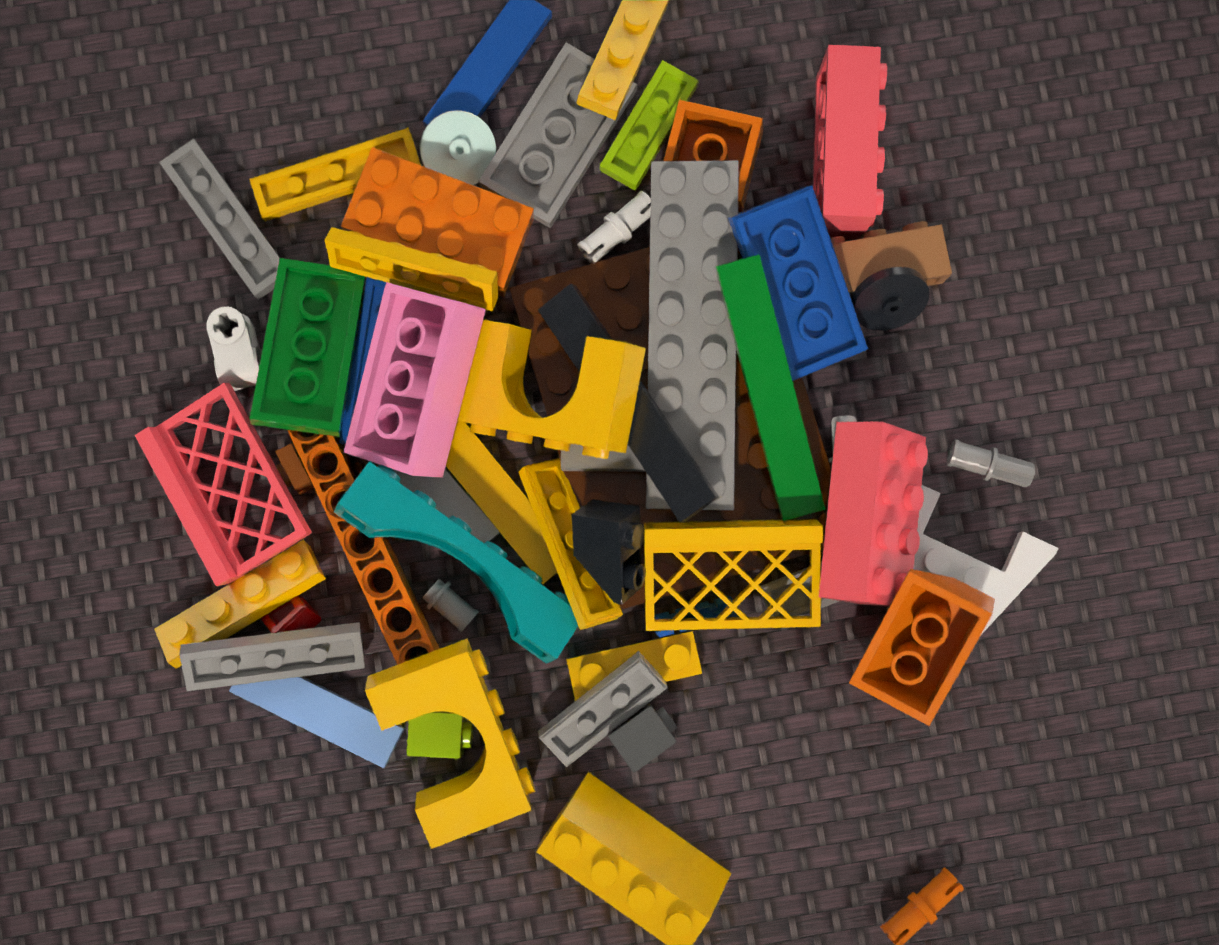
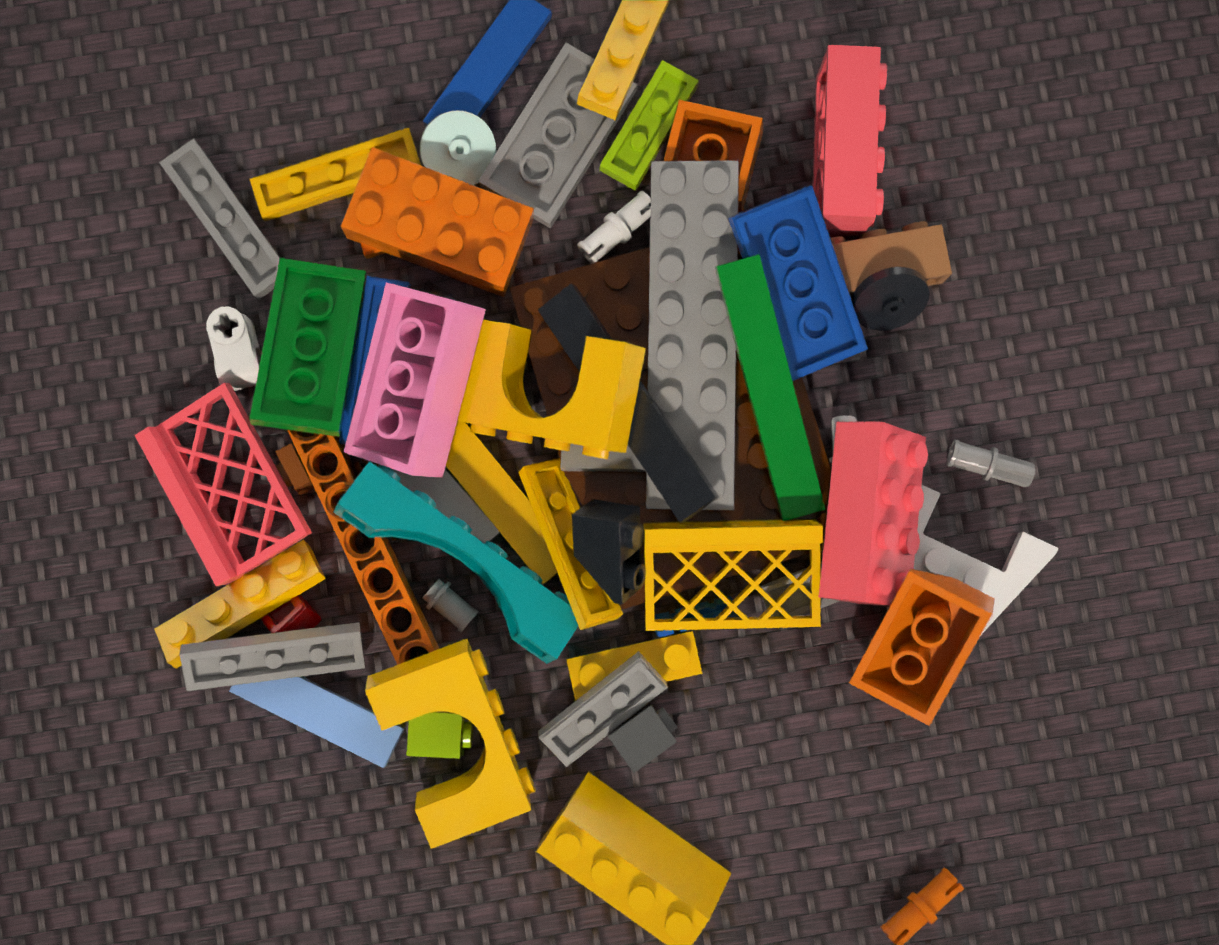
yellow plate [325,227,498,311] -> none

